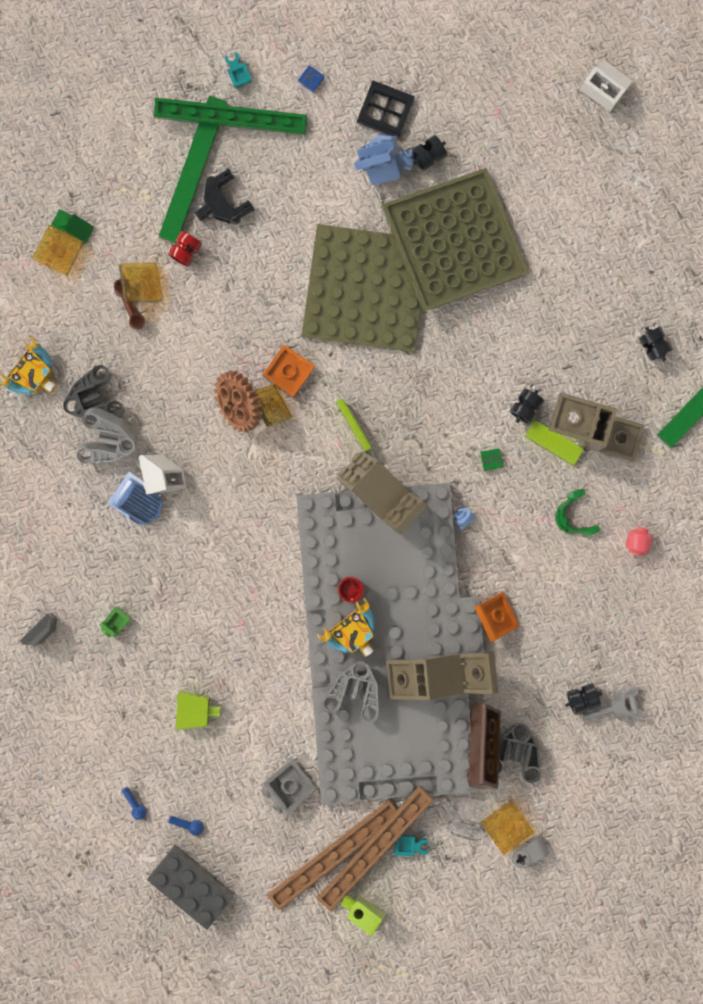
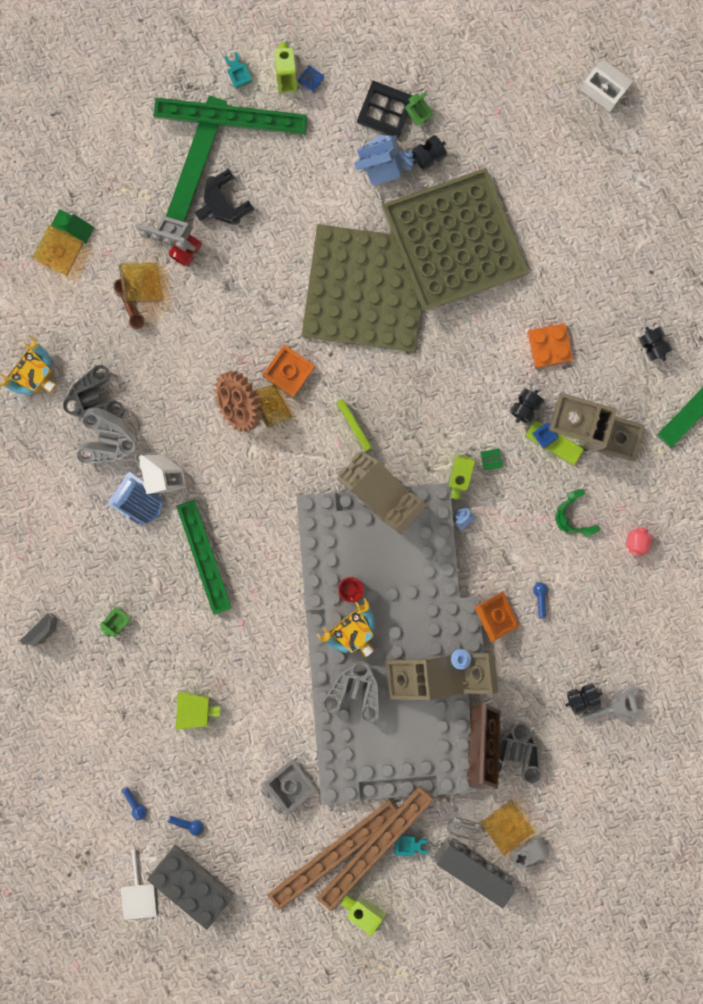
none -> white piece [121,849,157,920]
none -> light grey bracket [134,216,196,251]
none -> green plate [176,500,232,615]
none -> lime torso [274,42,297,93]
none -> bright green bracket [404,92,434,126]
none -> dark grey brick [434,837,516,909]
none -> lime torso [448,454,475,500]
none -> light blue plate [451,648,471,669]
none -> orange plate [527,323,573,368]
none -> blue tile [532,422,559,449]
none -> blue bar [533,582,548,619]

